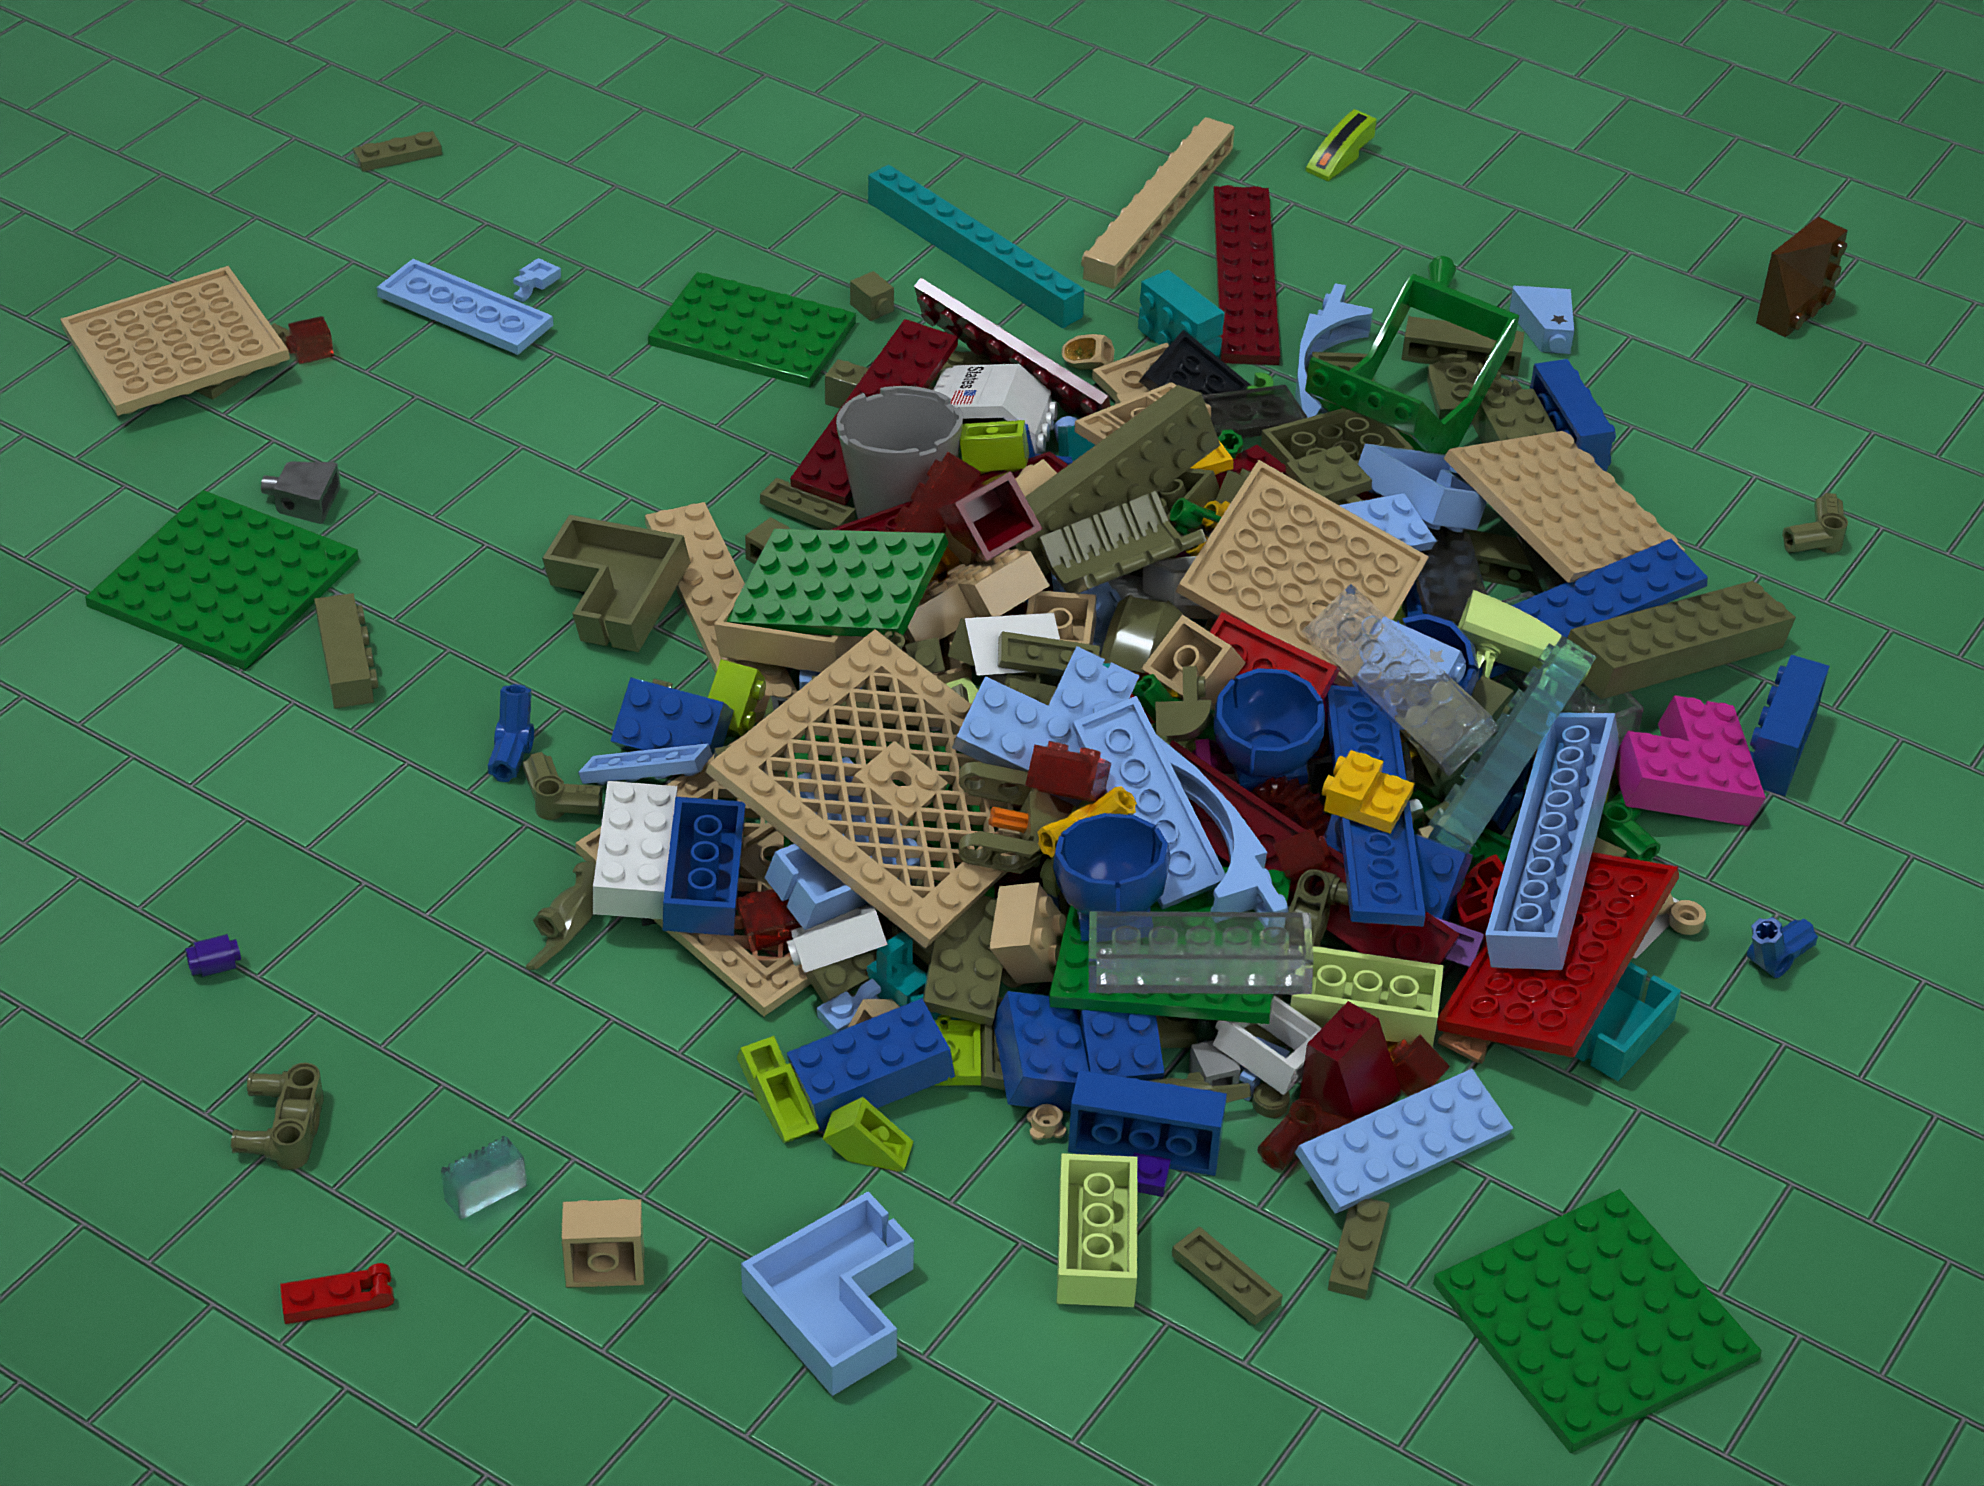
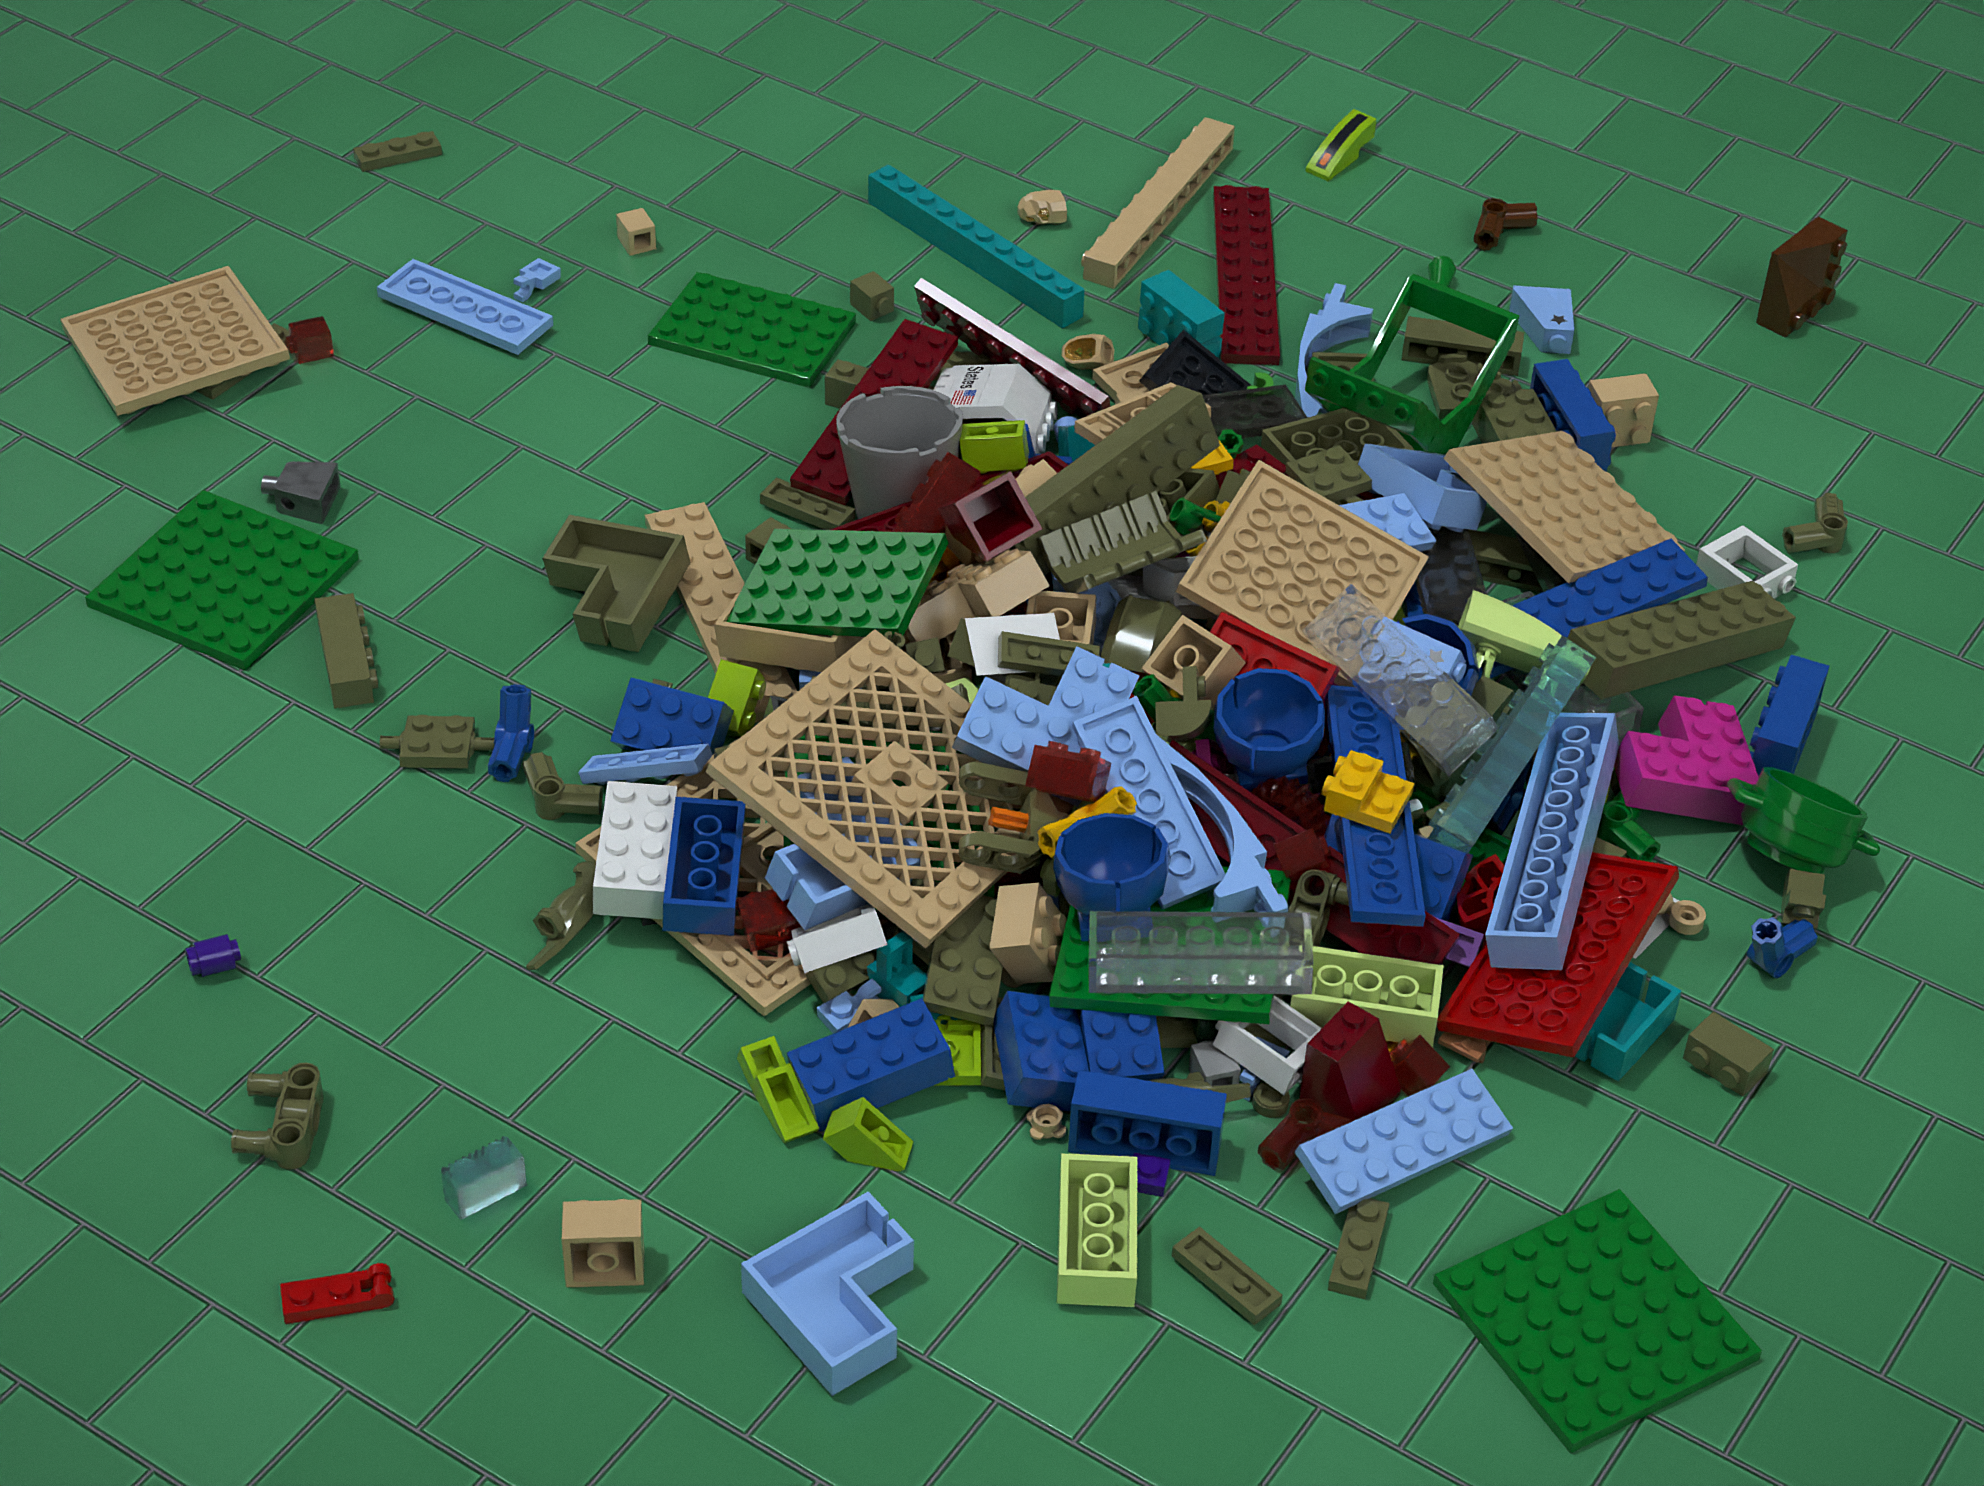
none -> olive plate [379,715,494,768]
none -> tan brick [616,208,656,256]
none -> tan rock [1017,190,1067,225]
none -> reddish brown piece [1473,198,1538,251]
none -> tan brick [1588,374,1659,447]
none -> olive brick [1683,1011,1774,1097]
none -> white window [1696,525,1798,598]
none -> green piece [1727,767,1880,874]
none -> olive brick [1781,869,1826,929]

